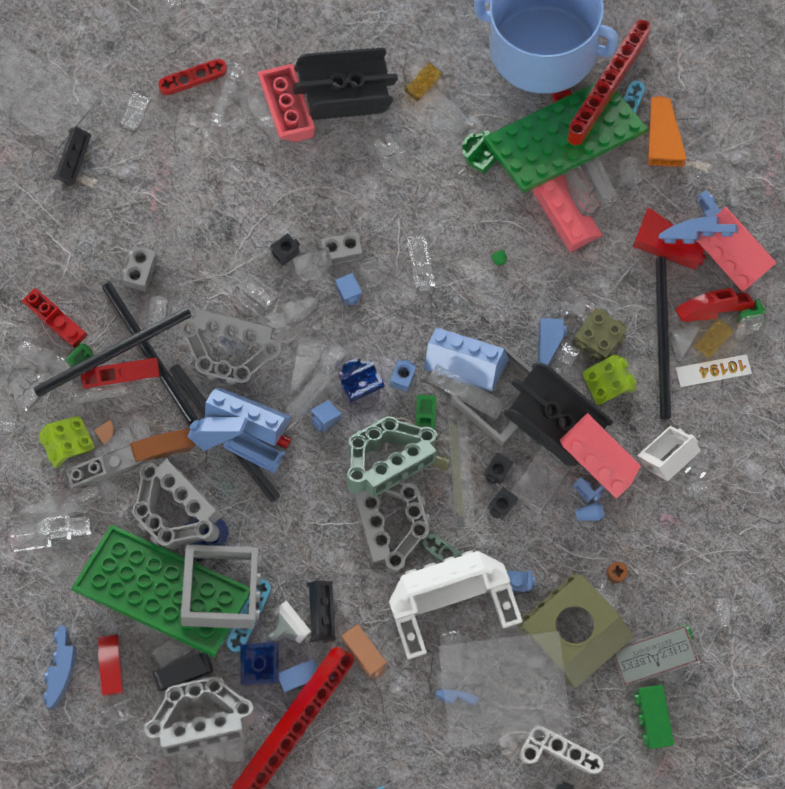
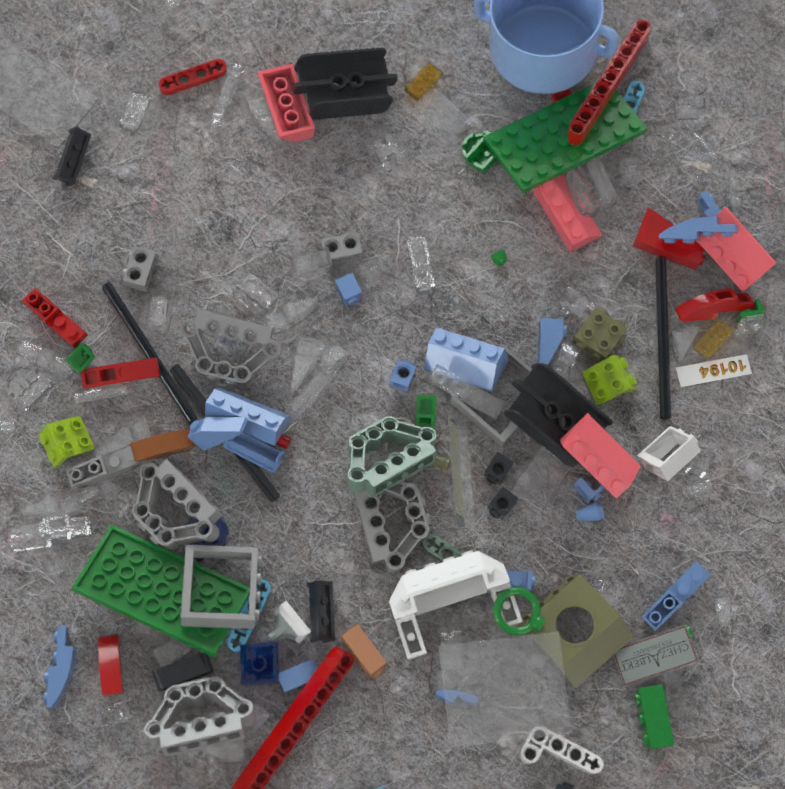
black axle [34,308,192,397] -> none
nougat tile [94,420,114,447] -> none
black brick [270,233,300,266] -> none
medium blue slope [311,400,342,434] -> none
clear blue slope [339,358,385,403] -> none
dark orange wheel [606,561,628,583] -> none
orange slope [647,96,686,167] -> none
none -> green piece [493,587,545,636]
none -> medium blue slope [641,561,711,631]

